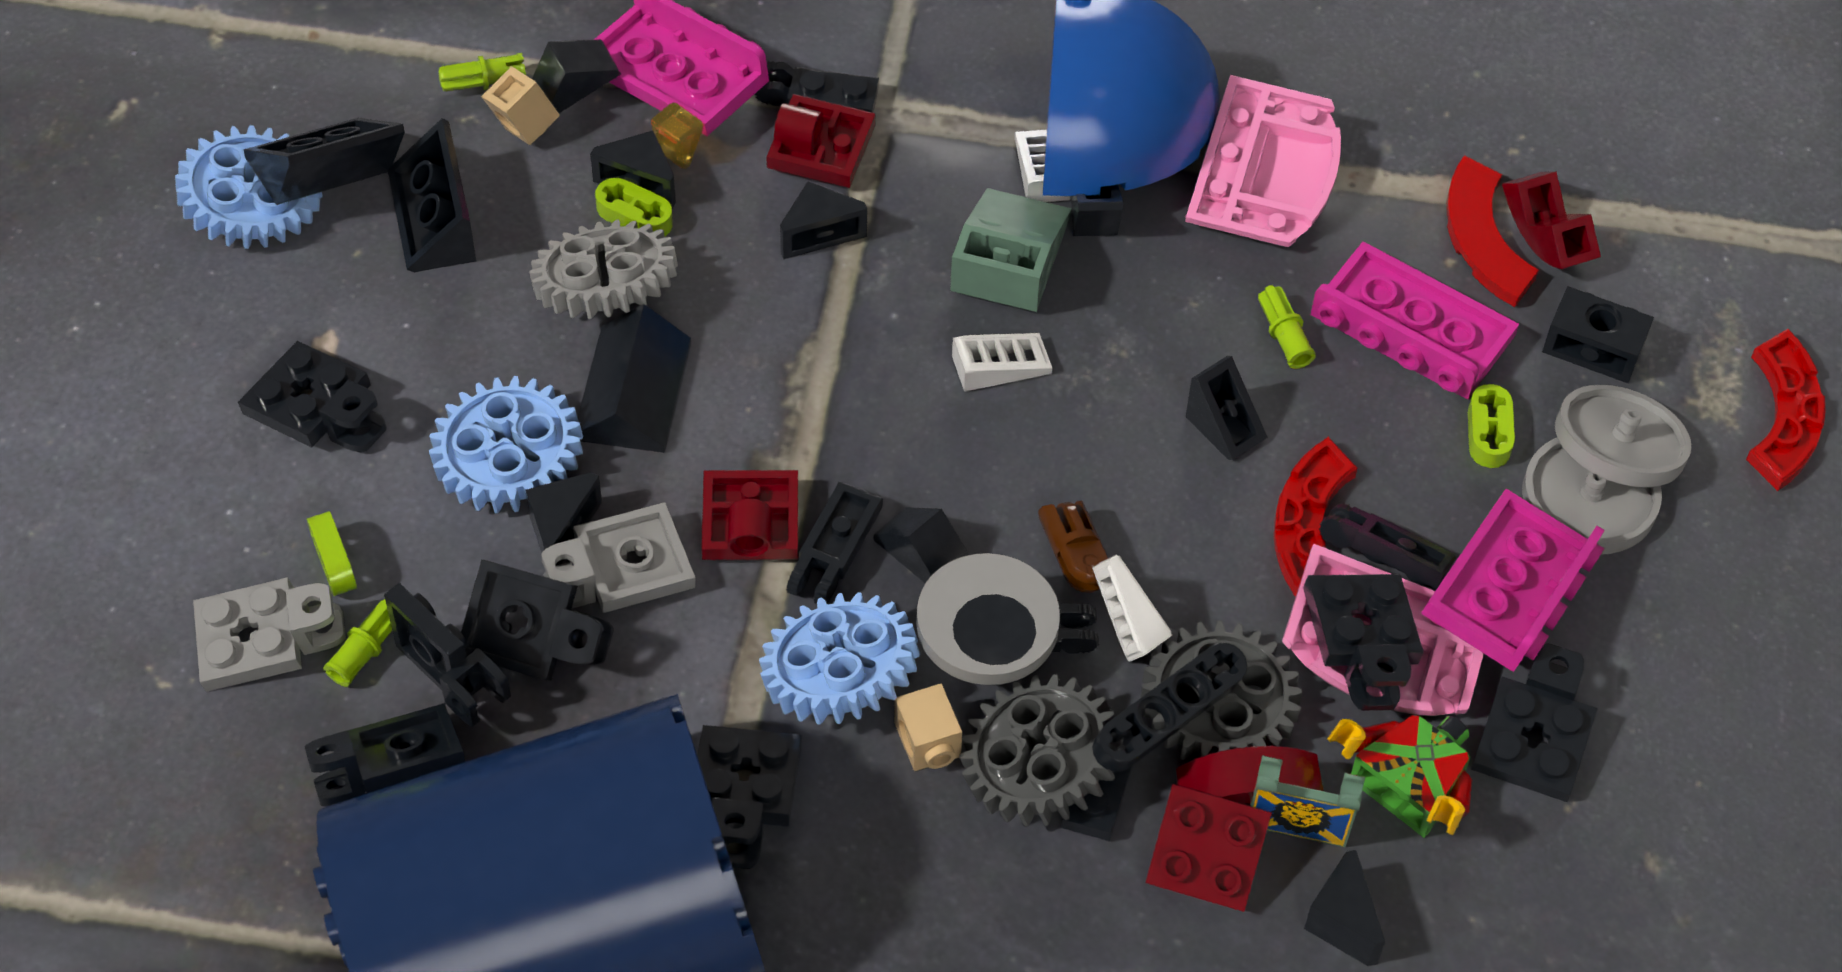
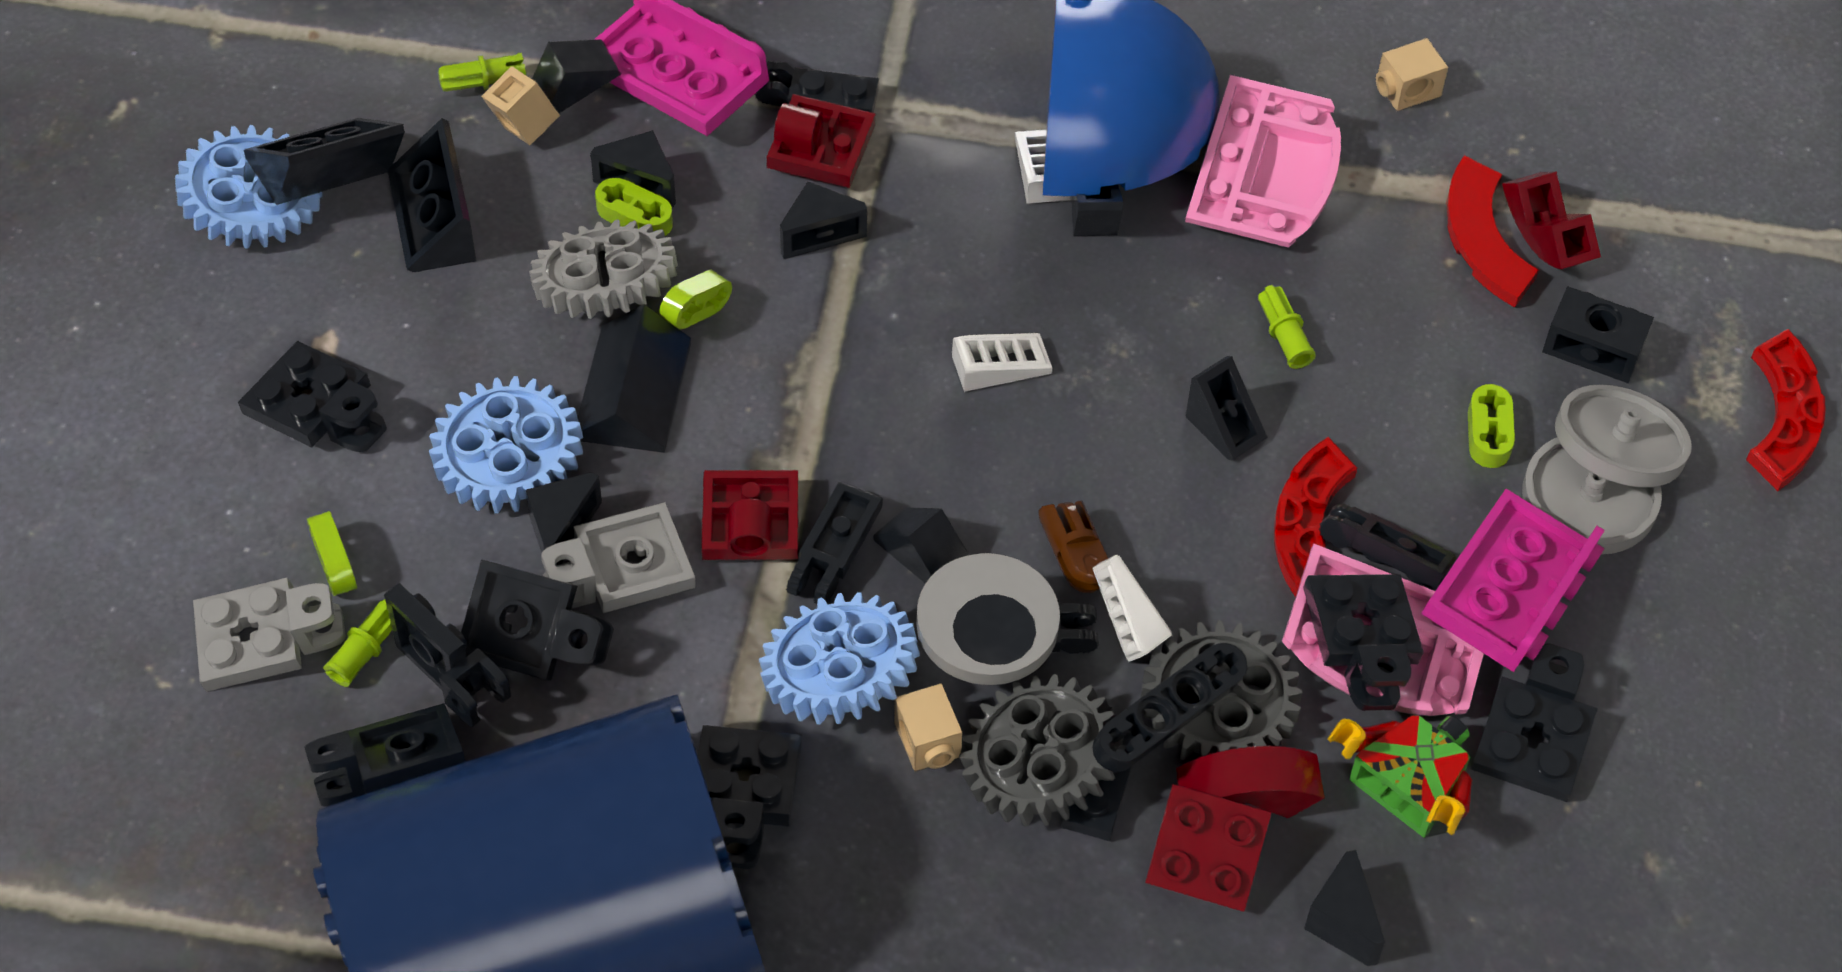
clear yellow slope [651,102,703,169] -> none
sand green slope [950,188,1072,312] -> none
flag [1251,756,1365,847] -> none
dark pink bracket [1311,241,1519,400] -> none
none -> lime beam [659,270,732,330]
none -> tan brick [1376,38,1448,111]

